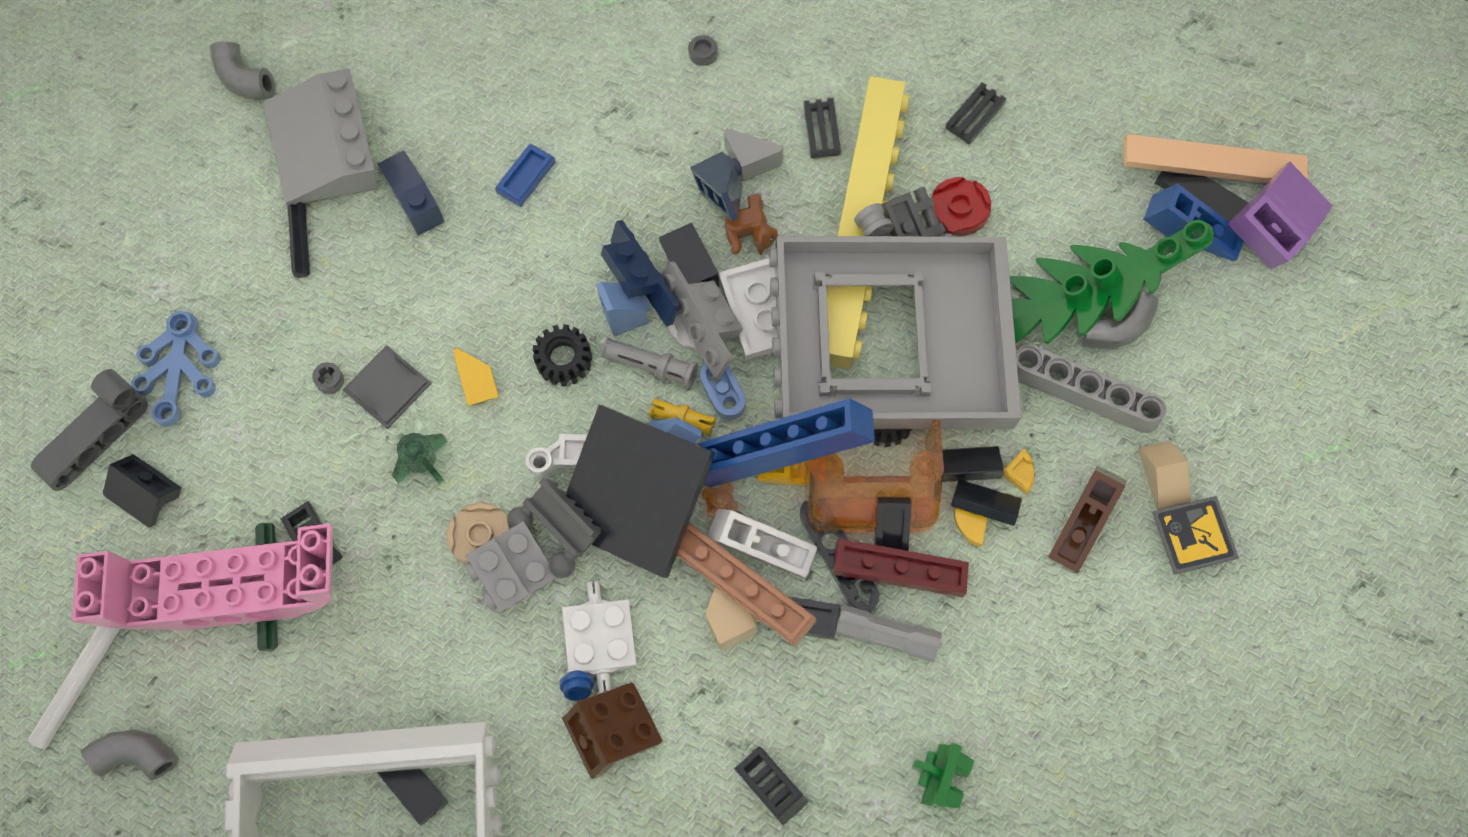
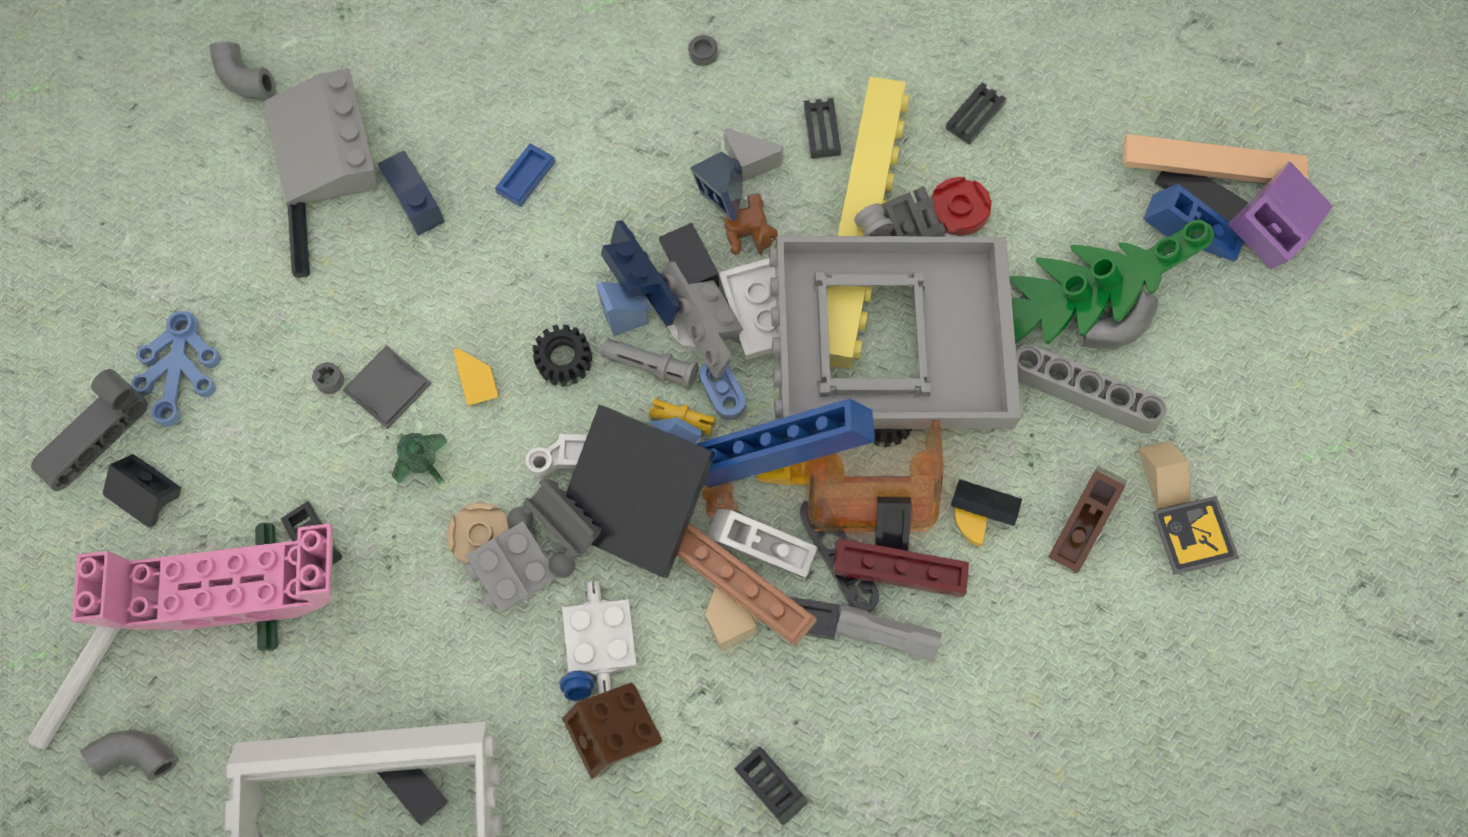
green hips [912,743,974,808] -> none
black slope [933,446,1004,482] -> none
yellow tile [1003,448,1035,495] -> none

